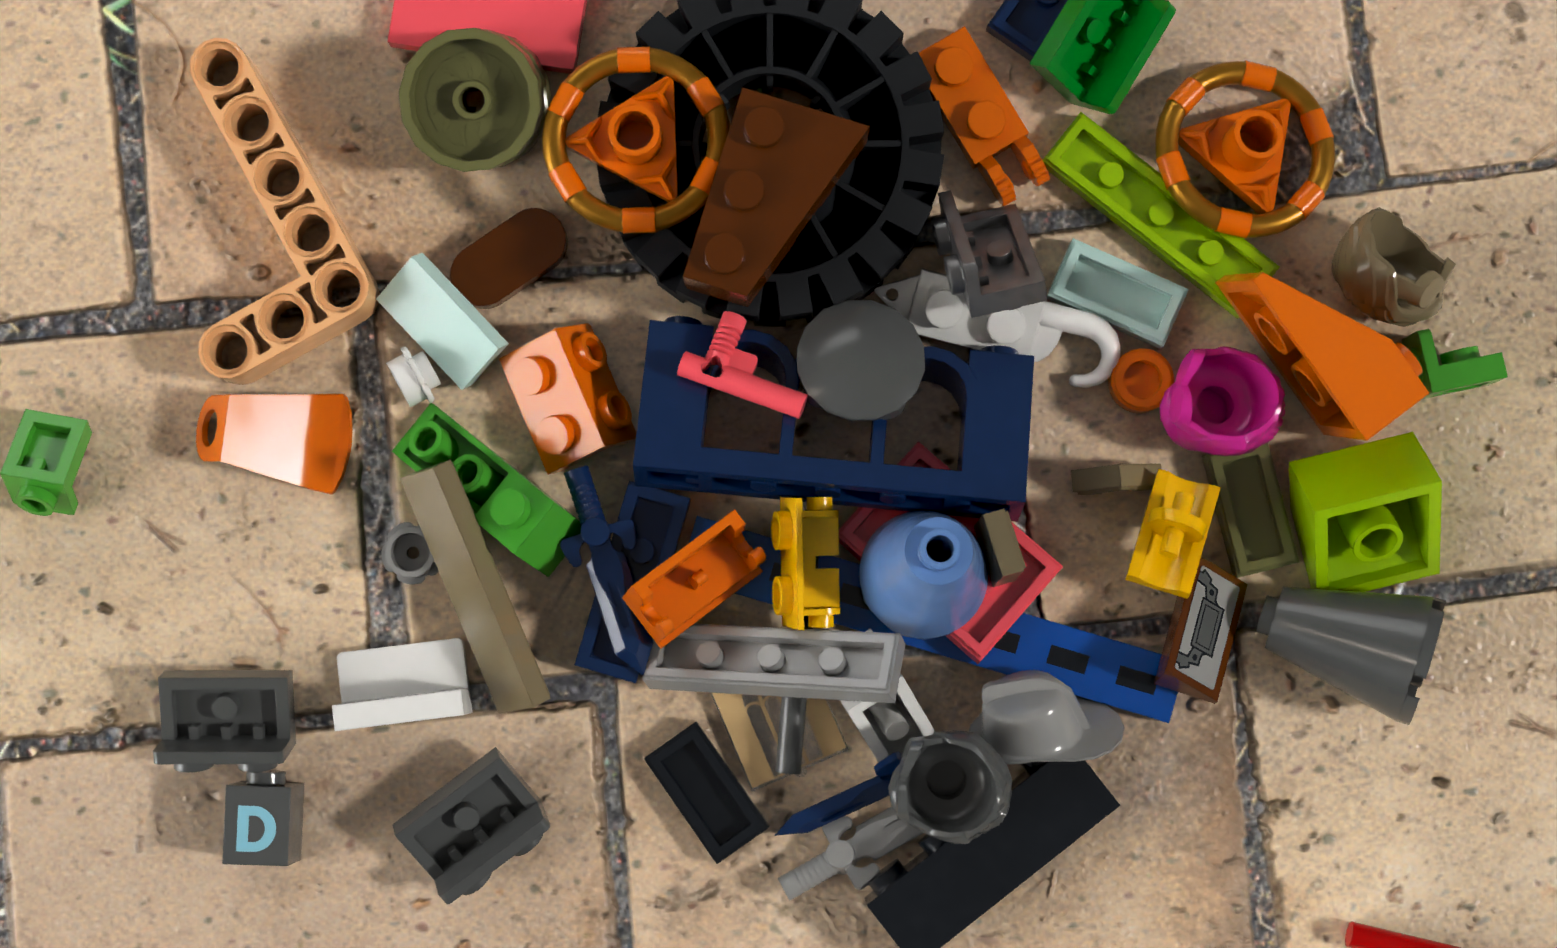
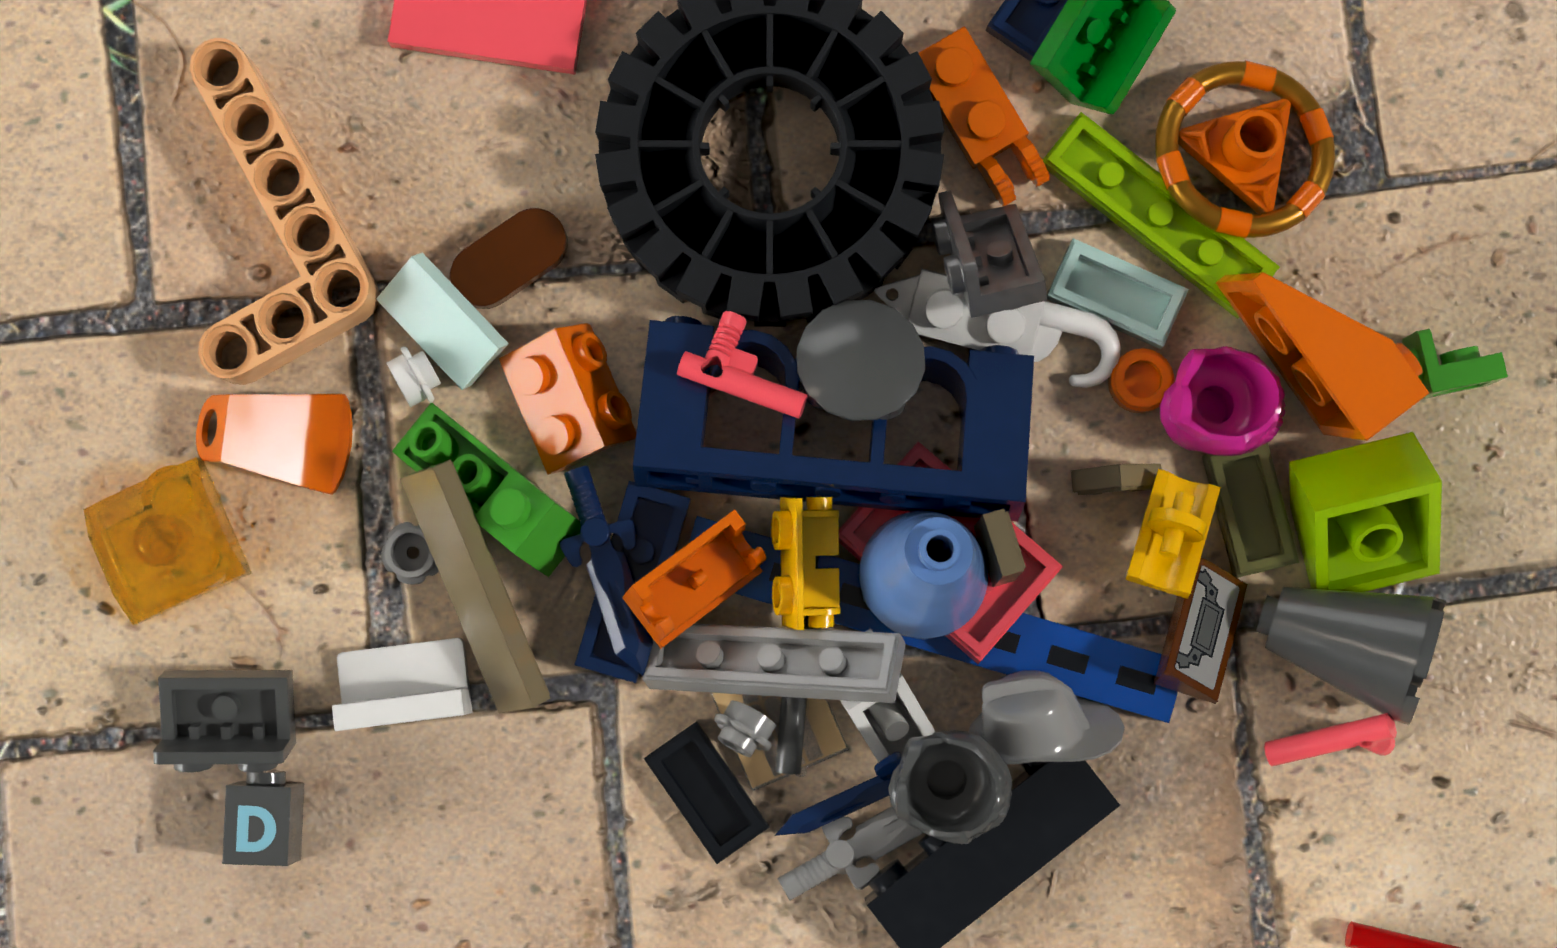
bright green bracket [0,409,92,516] -> none
dark grey bracket [393,747,550,904] -> none
olive wheel [399,28,552,172] -> none
orange piece [542,46,730,234] -> none
reddish brown wedge [683,87,870,307] -> none
dark tan hair [1331,207,1456,327] -> none
none -> clear yellow slope [83,457,252,625]
none -> light grey plate [714,700,776,757]
none -> coral hose [1264,713,1397,766]

